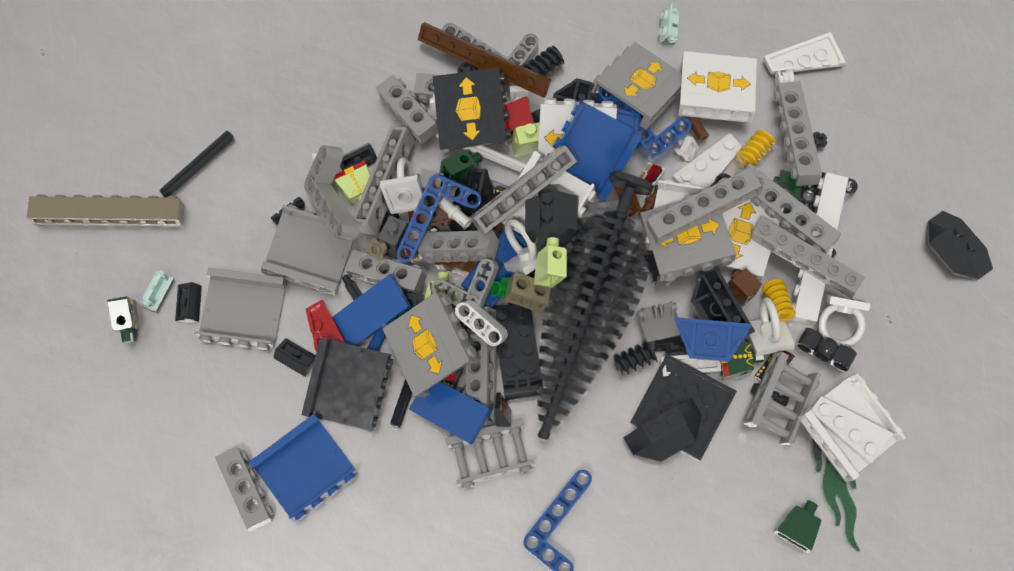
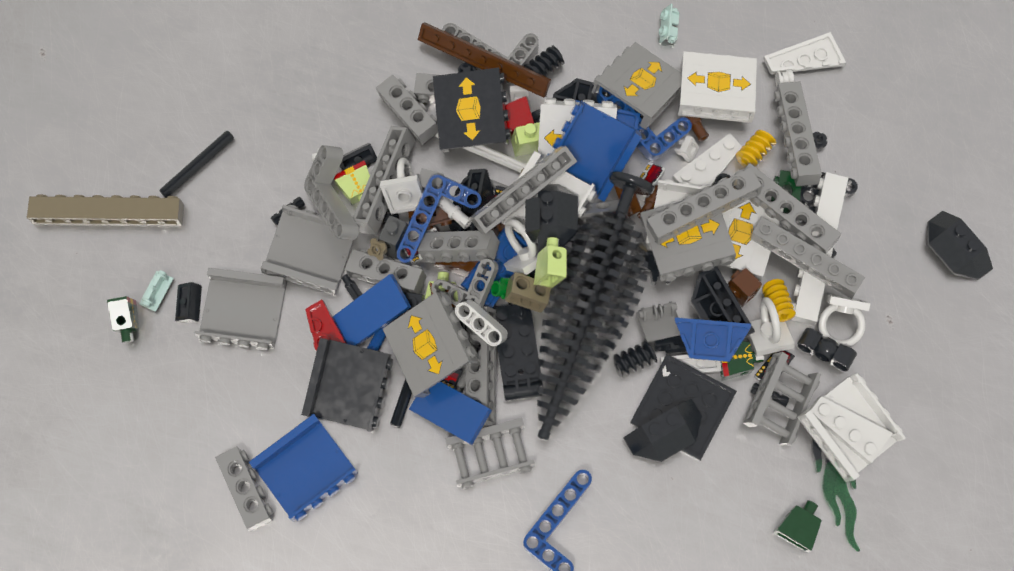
black slope [273,338,316,376] -> none
dark green torso [439,150,482,191] -> none
black slope [495,392,511,427] -> none

